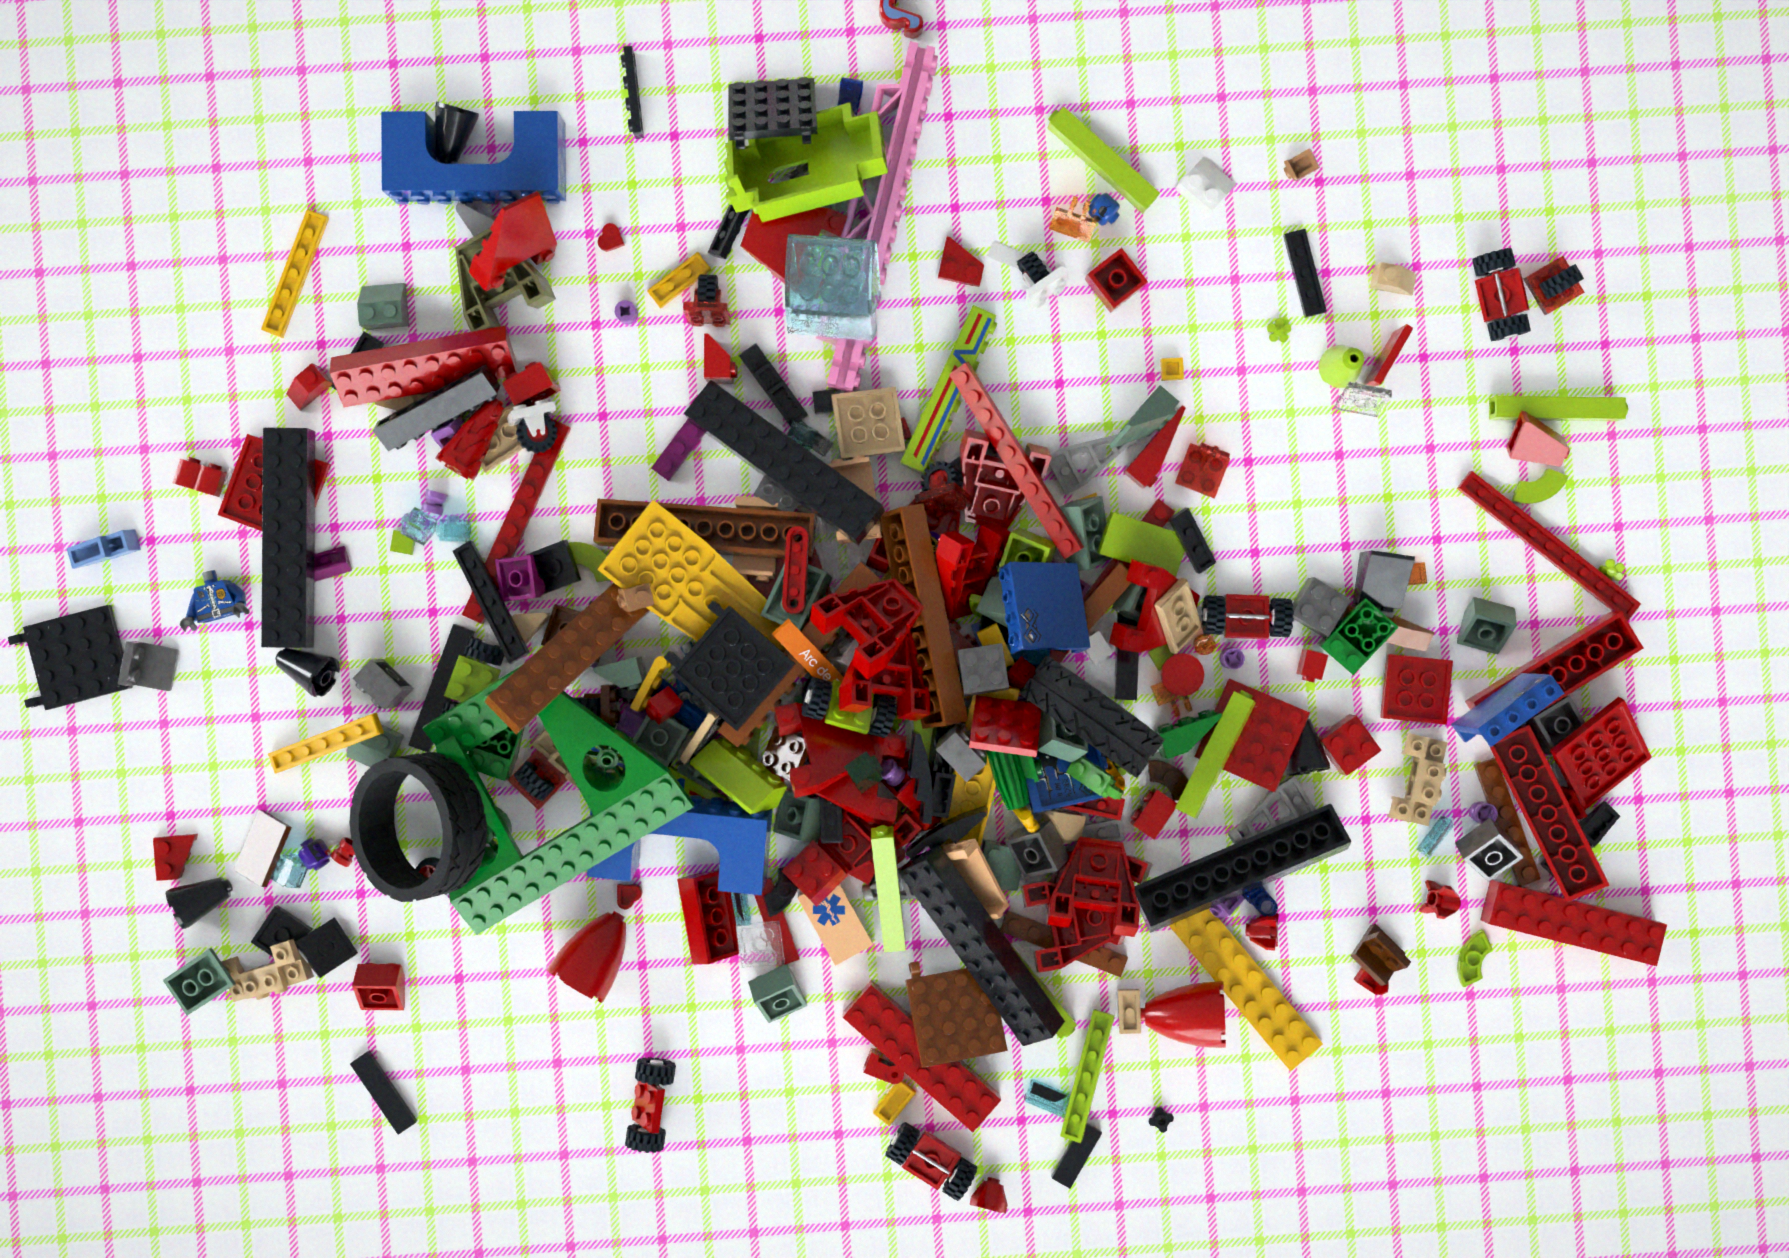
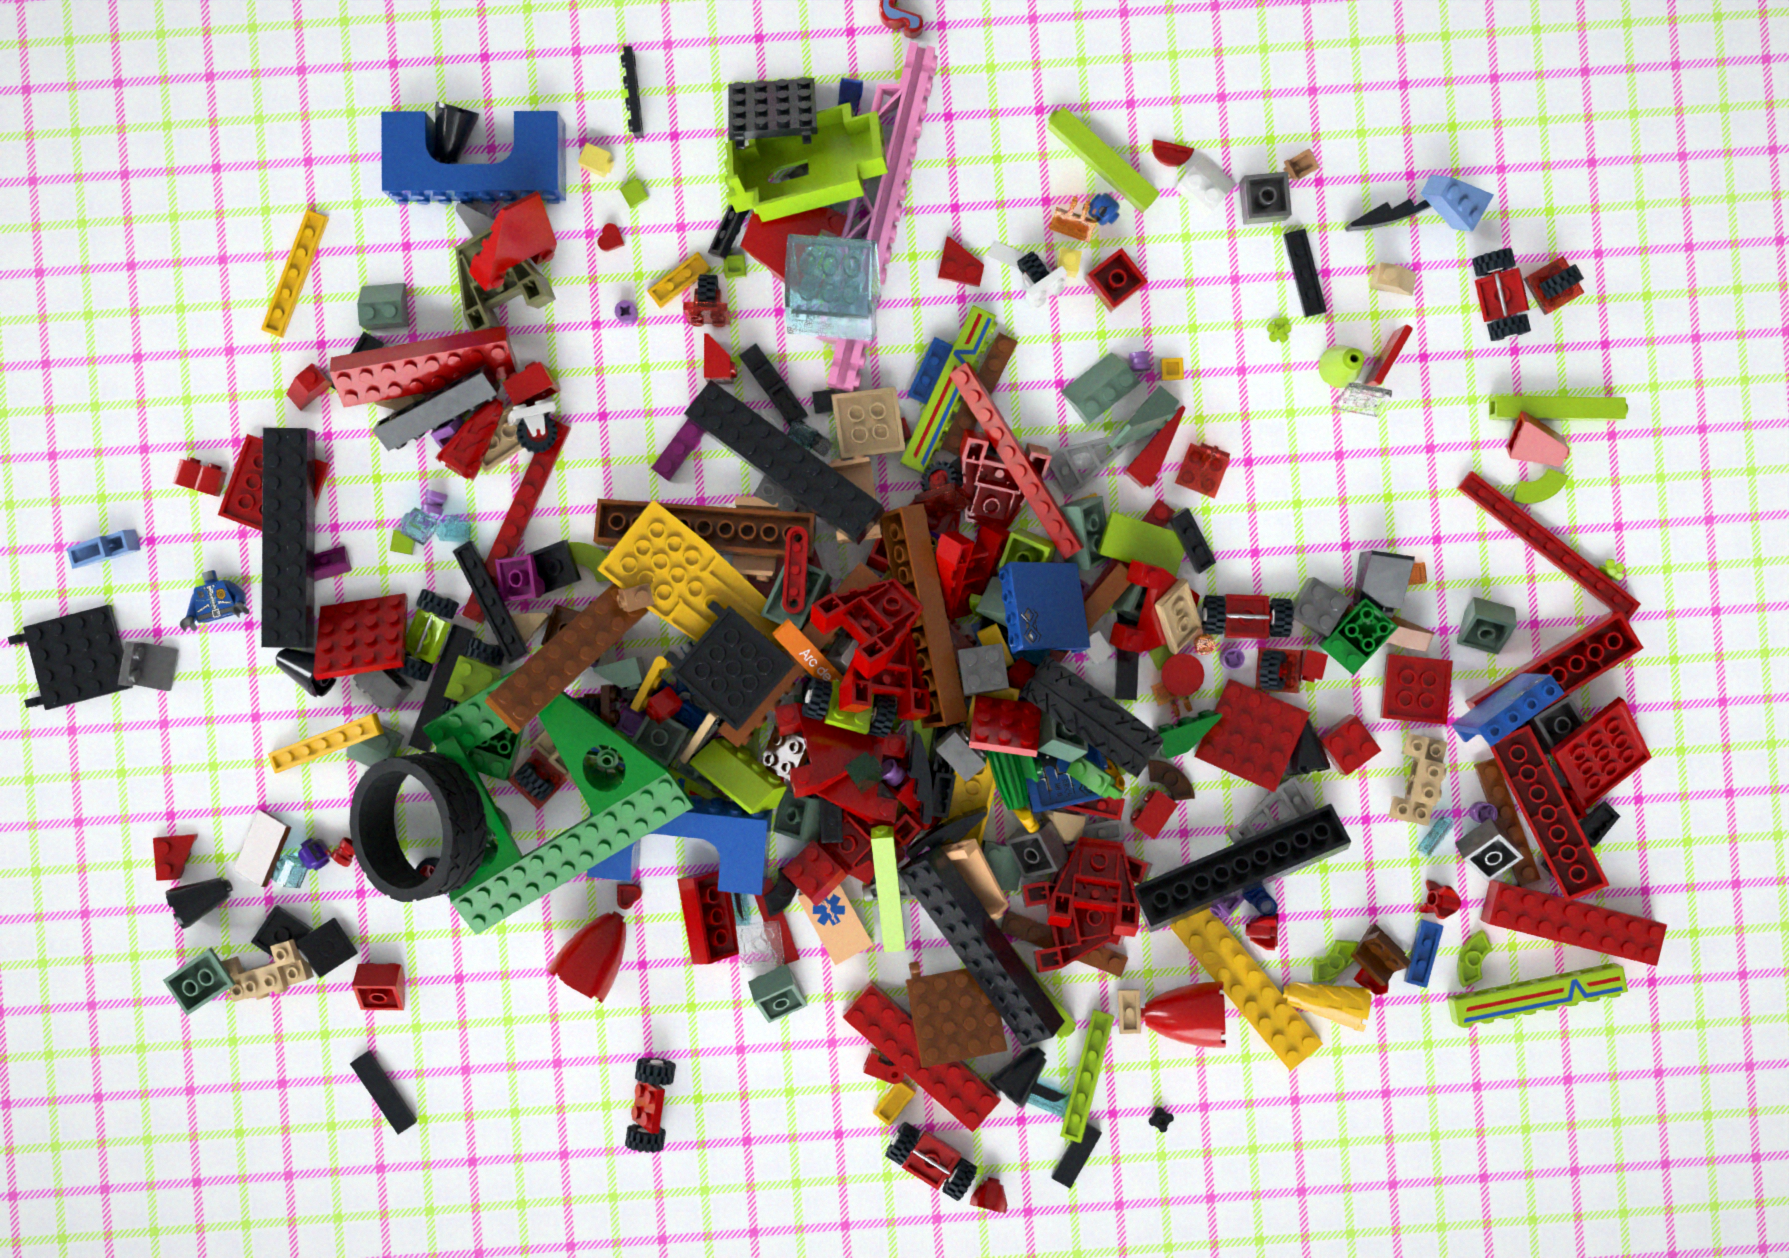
lime brick [1175,690,1256,819] -> none
none -> red plate [313,593,408,680]
none -> plate [391,589,459,682]
none -> light yellow brick [578,142,614,178]
none -> lime tile [619,178,649,209]
none -> lime tile [723,254,747,279]
none -> blue plate [907,337,954,405]
none -> dark orange plate [941,332,1018,457]
none -> black cone [989,1046,1047,1109]
none -> light yellow brick [1055,247,1082,278]
none -> sand green slope [1061,352,1141,426]
none -> medium lavender wheel [1129,351,1151,372]
none -> red tile [1152,139,1195,167]
none -> flat silver brick [1239,171,1292,225]
none -> plate [1255,647,1303,694]
none -> yellow cone [1282,982,1372,1032]
none -> lime tile [1312,939,1359,982]
none -> black slope [1344,198,1432,232]
none -> blue plate [1404,919,1444,988]
none -> medium blue wedge [1420,175,1494,232]
none -> lime brick [1447,962,1628,1028]

